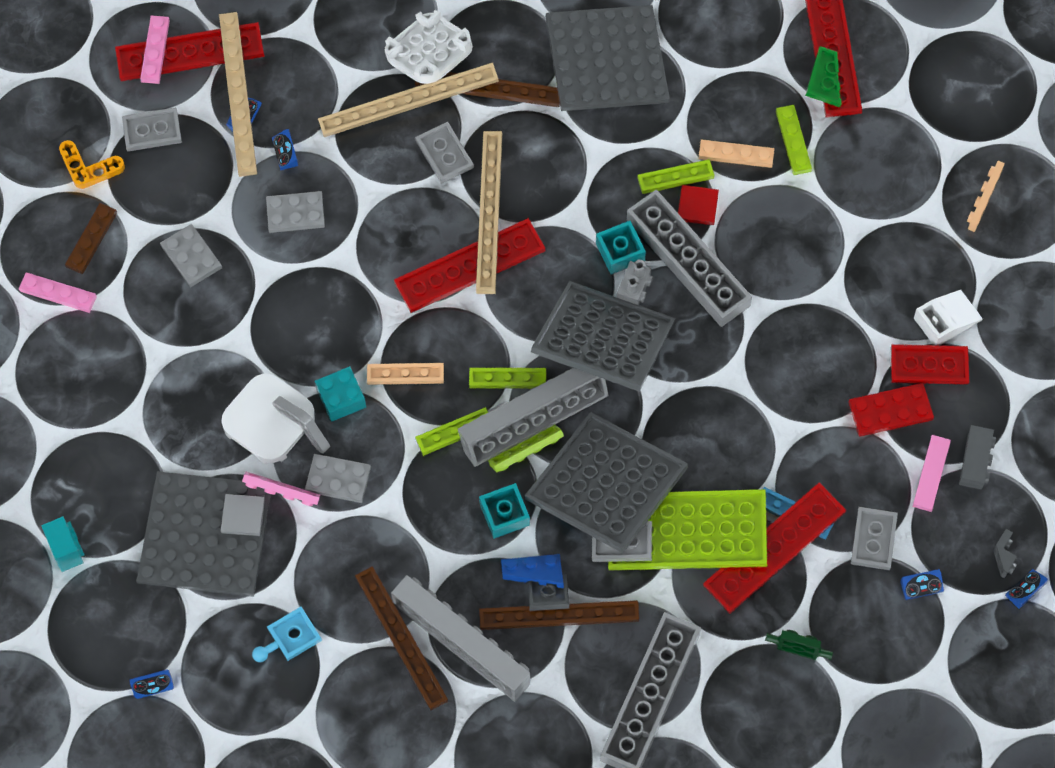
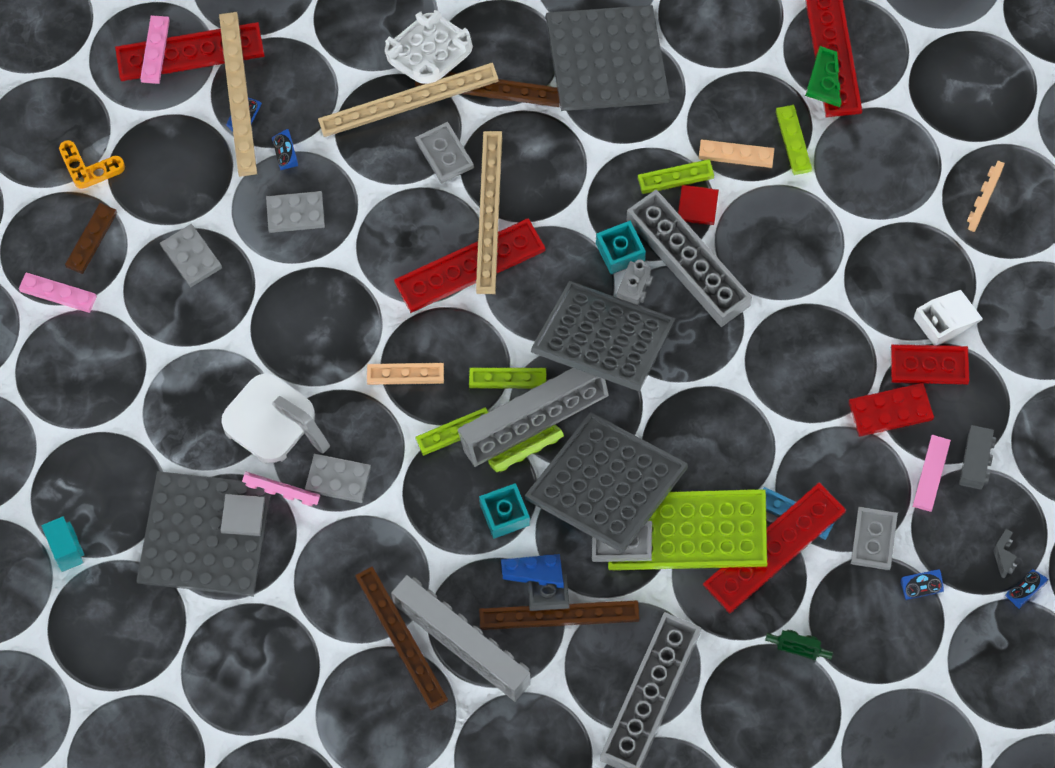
light grey plate [122,107,182,152] -> none
slope [130,669,174,699] -> none
medium azure plate [252,607,322,662] -> none
teal brick [315,366,366,422] -> none

